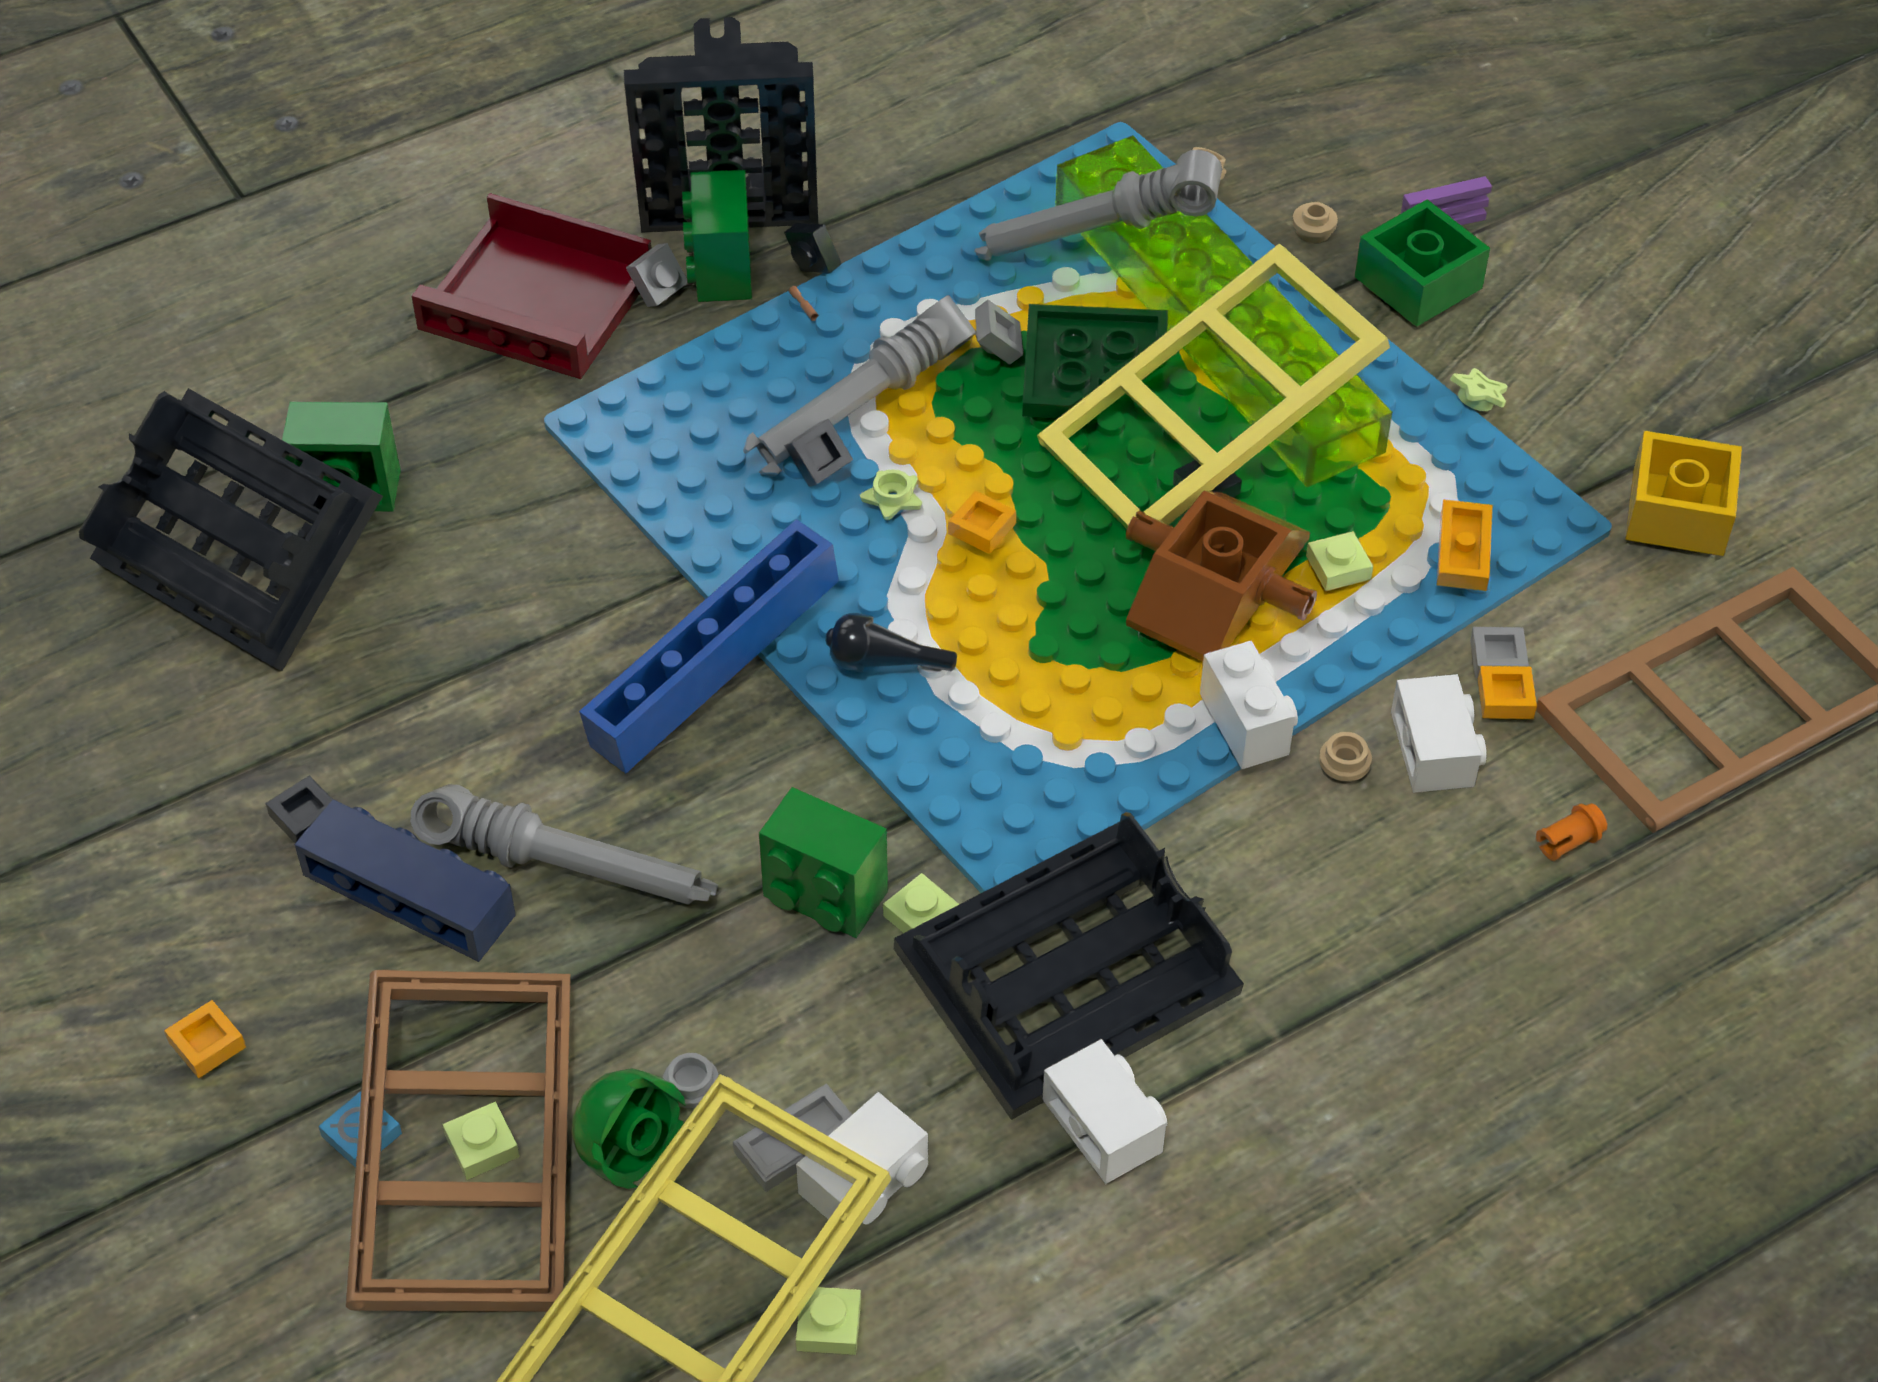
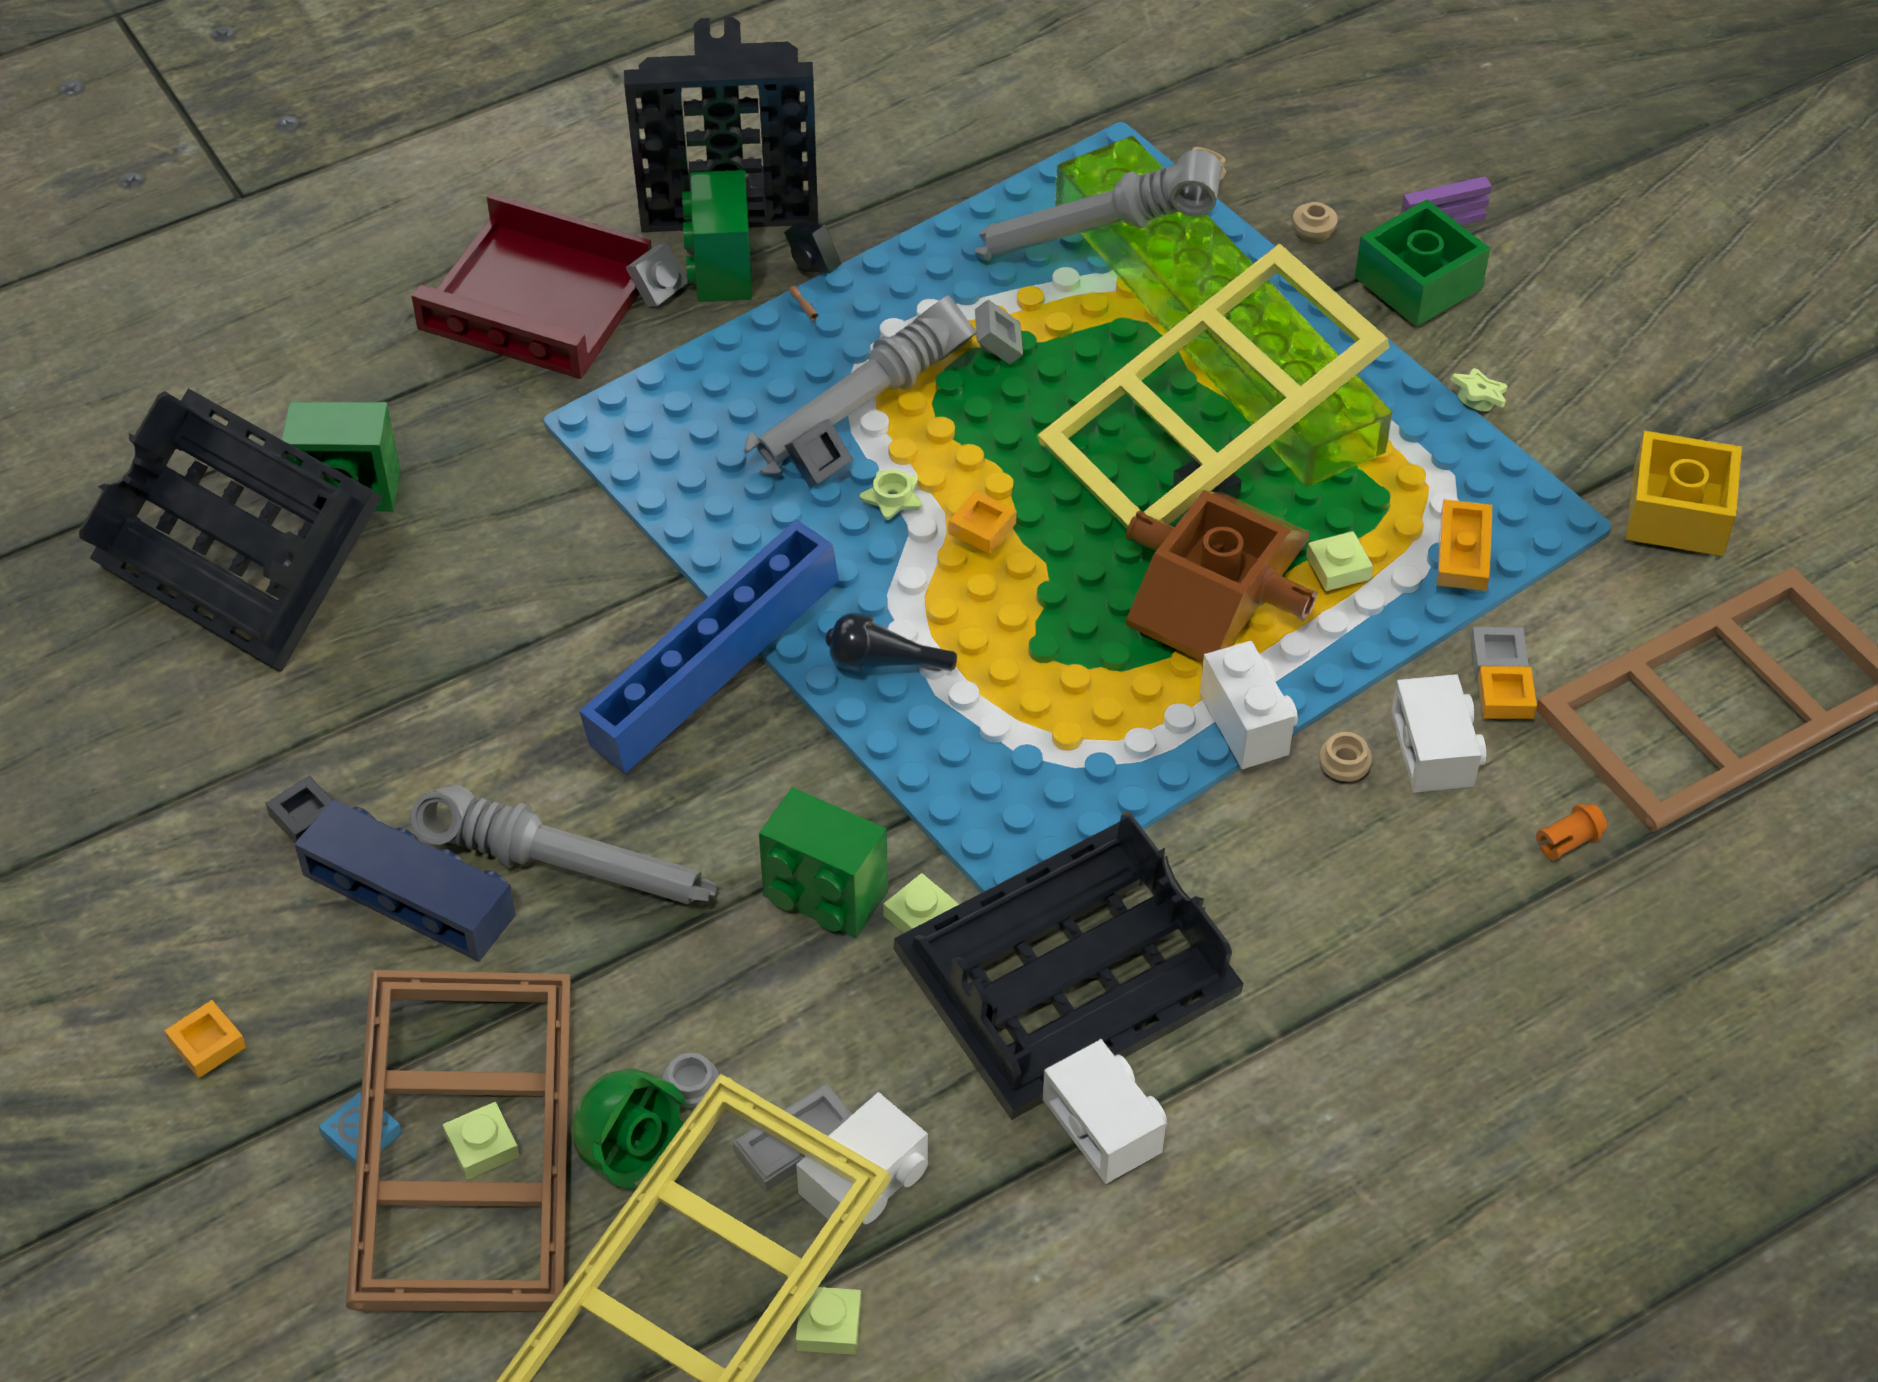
dark green plate [1022,304,1168,418] -> none

